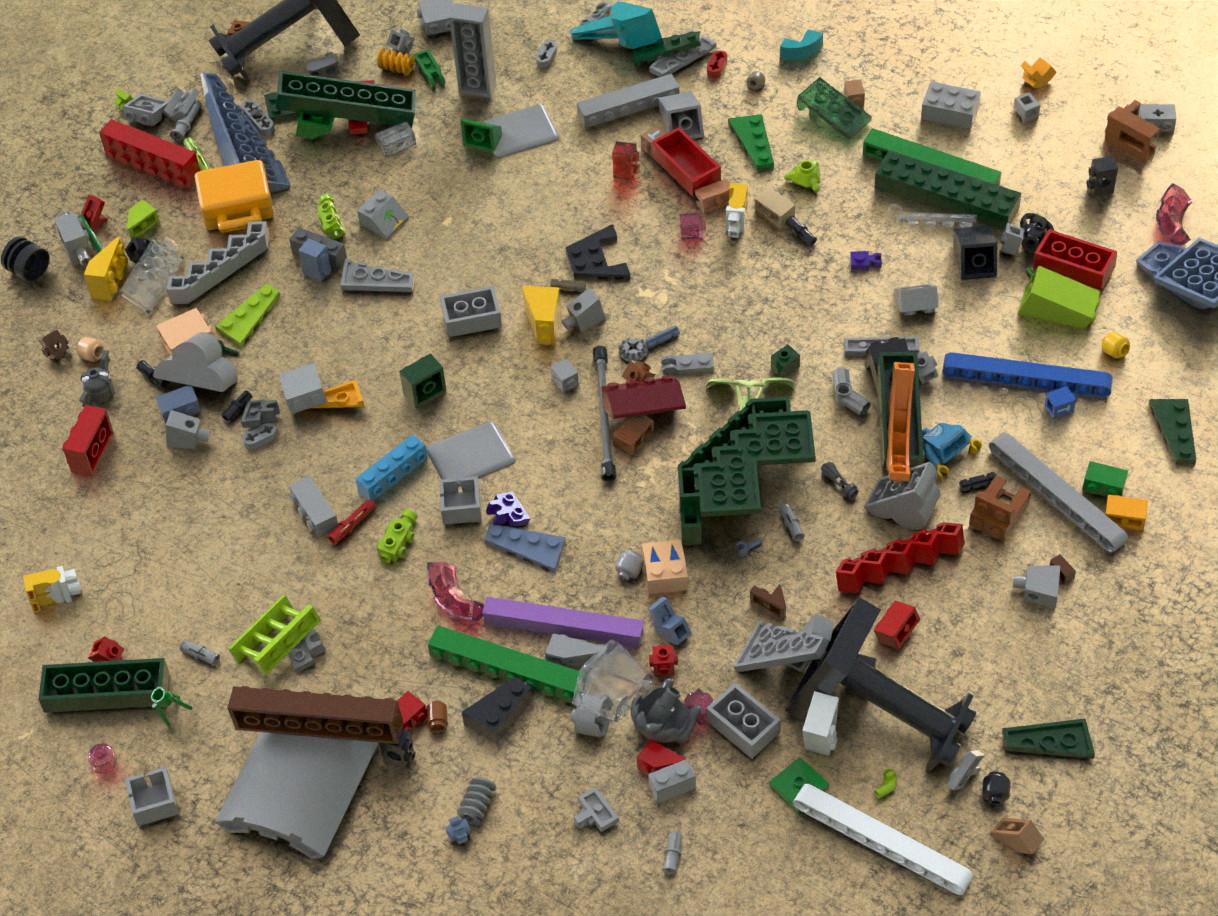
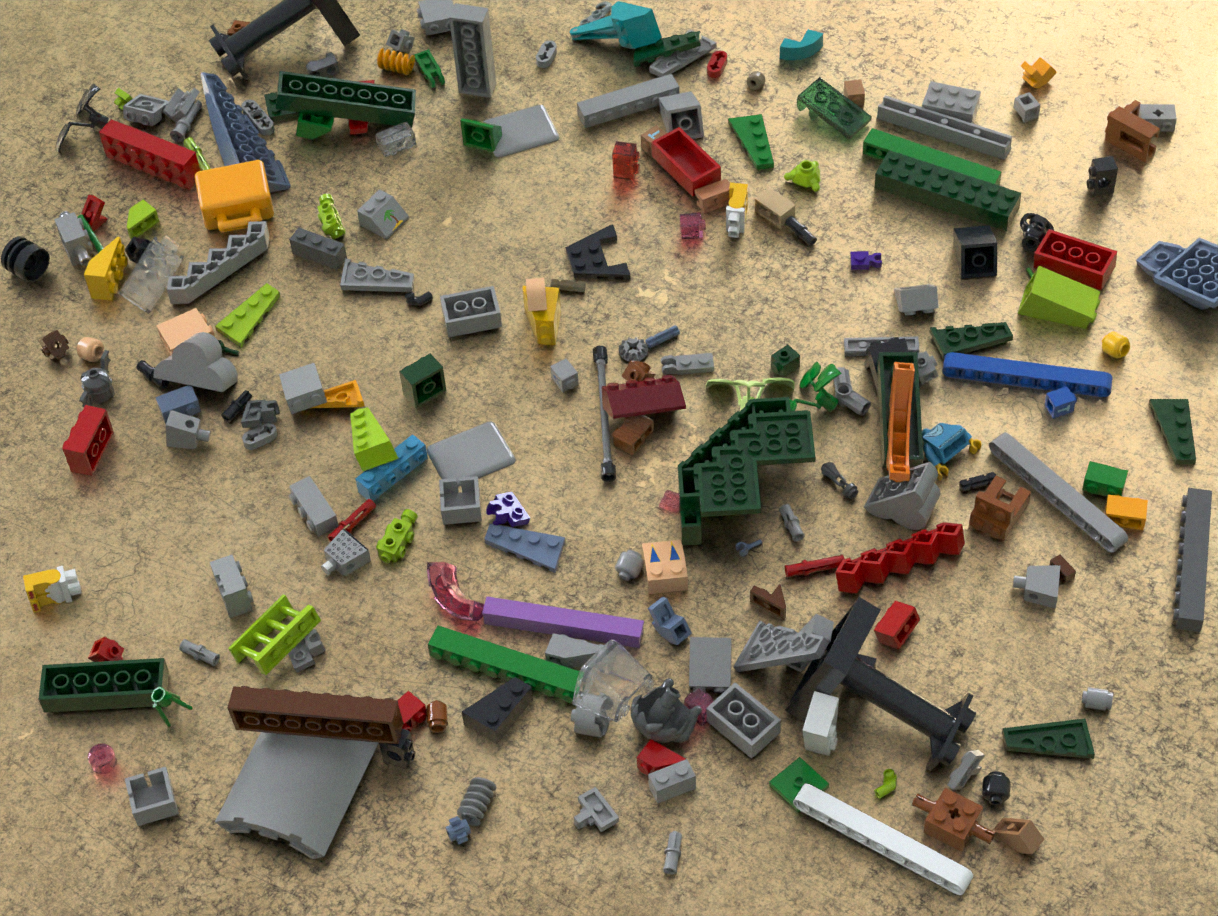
sand blue brick [298,238,331,282] -> none
light grey torso [562,288,606,331] -> none
red brick [649,645,678,677] -> none
clear hinge [887,204,977,228] -> none
light grey brick [1000,223,1024,255] -> none
clear pink brick [1156,183,1192,245] -> none
none -> black plant [56,83,109,153]
none -> light grey wedge [210,555,254,618]
none -> light grey torso [321,529,371,576]
none -> lime wedge [350,407,399,471]
none -> black arm [405,291,433,306]
none -> light nougat brick [526,277,547,311]
none -> clear pink tile [659,490,679,513]
none -> light grey slope [689,637,732,693]
none -> red pin [784,554,845,578]
none -> green plant [789,361,842,412]
none -> light grey tile [876,95,1012,160]
none -> dark orange brick [912,788,996,852]
none -> dark green wing [929,322,1013,359]
none -> light grey brick [1082,687,1113,710]
none -> dark grey brick [1173,487,1212,632]

